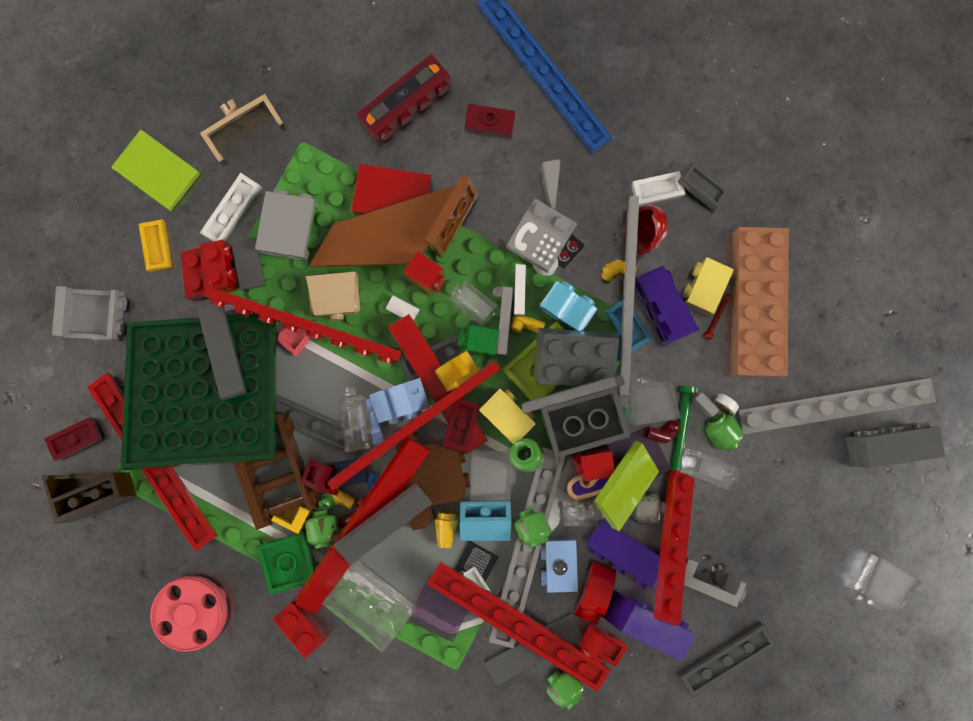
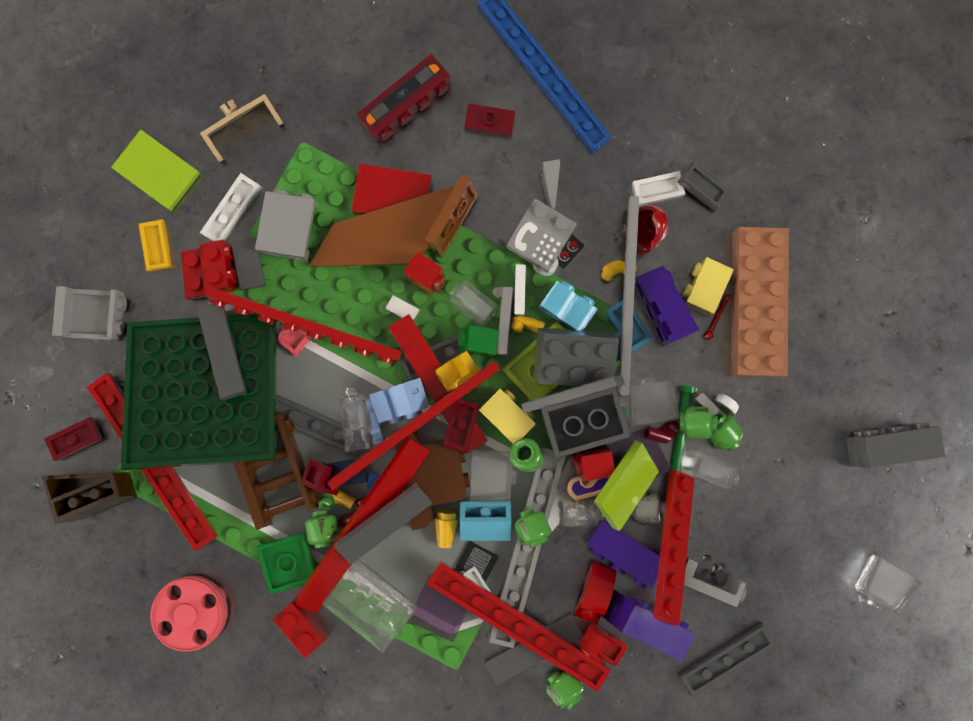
yellow panel [272,497,314,534] -> none
tan torso [306,272,360,321] -> none
light blue piece [540,538,578,593] -> none
light grey plate [737,378,936,434] -> none
none -> bright green head [680,406,718,439]

